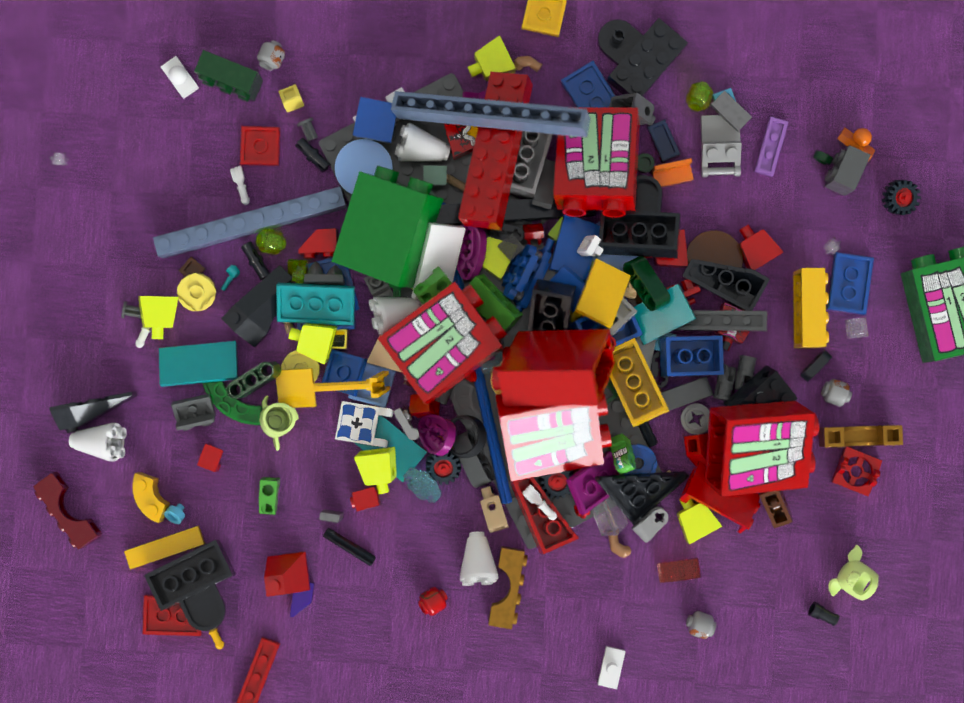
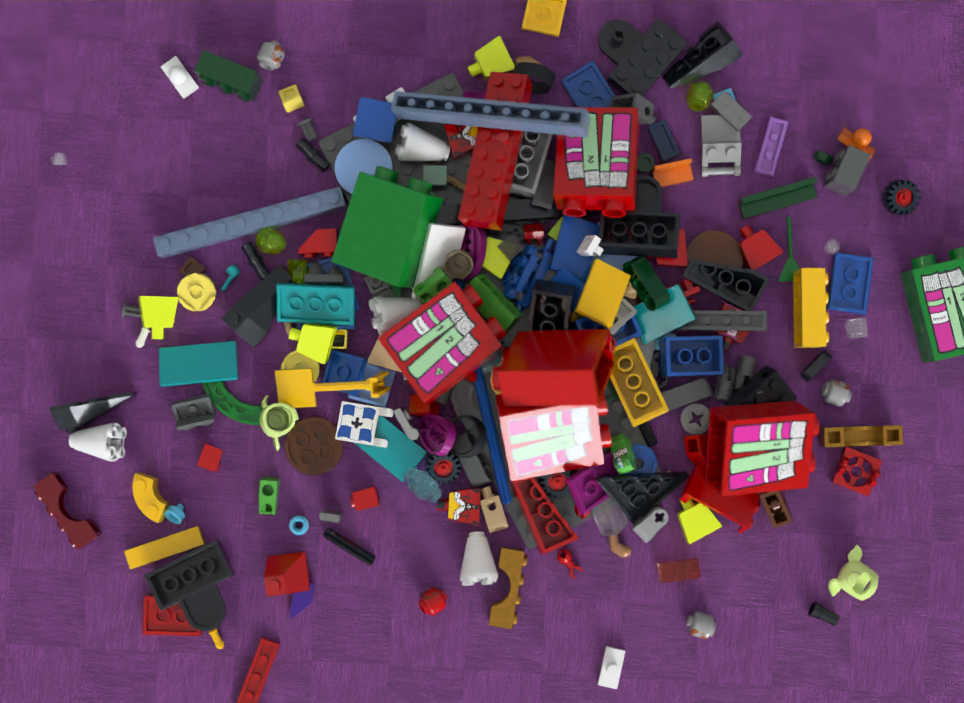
dark green beam [226,361,281,399] -> none
white piece [230,165,250,205] -> none
red tile [240,126,281,166] -> none
neon yellow torso [354,447,397,494] -> none
white piece [522,485,557,520] -> none
none -> reddish brown tile [285,417,343,475]
none -> medium azure plate [289,515,309,535]
none -> torso [437,487,481,526]
none -> dark tan hair [443,249,474,279]
none -> black tyre [514,62,556,94]
none -> red arm [557,549,583,579]
none -> black wedge [663,22,743,89]
none -> dark green fence [737,177,817,219]
none -> green piece [778,217,800,282]

